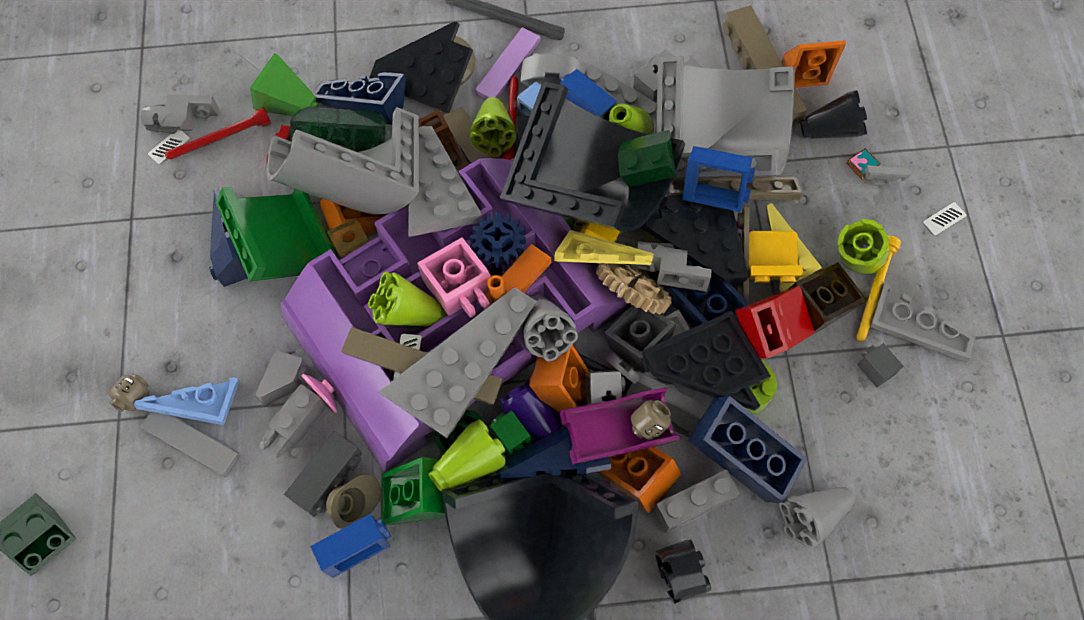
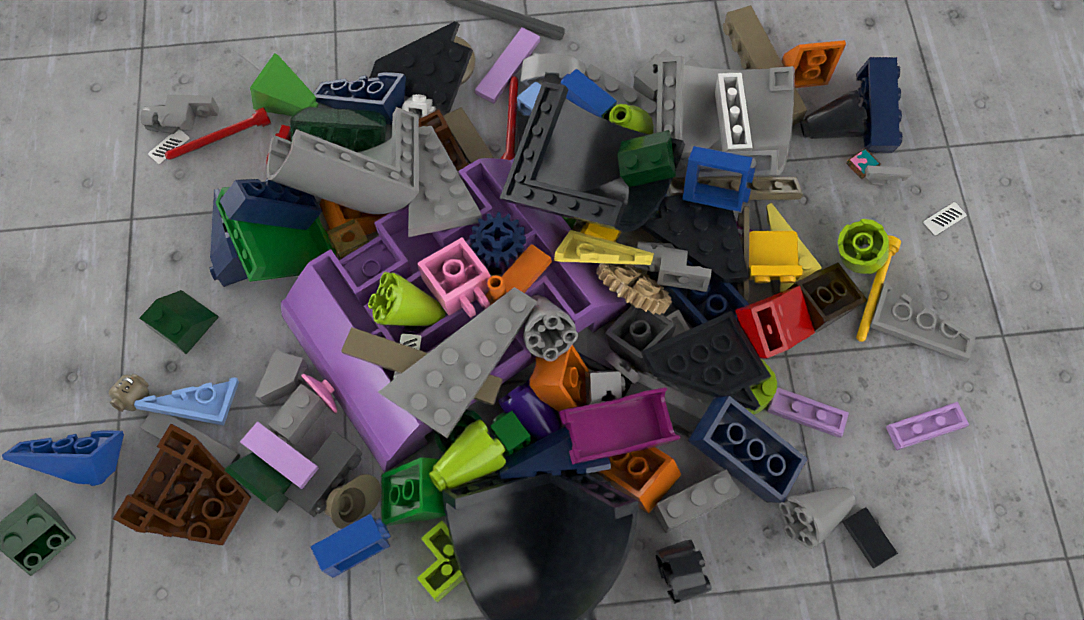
lime cone [470,97,516,157] -> none
dark tan head [631,400,671,440] -> none
dark grey brick [857,343,904,388] -> none
none -> blue wedge [2,430,124,486]
none -> reddish brown wedge [113,424,252,546]
none -> dark green slope [139,290,219,354]
none -> dark blue wedge [220,178,322,230]
none -> dark green slope [224,452,293,513]
none -> lavender tile [240,421,319,489]
none -> white brick [402,95,436,119]
none -> lime brick [417,520,464,603]
none -> white brick [715,73,753,152]
none -> lavender tile [767,388,849,438]
none -> black tile [842,507,898,568]
none -> dark blue wedge [856,57,903,153]
none -> lavender tile [886,402,969,450]

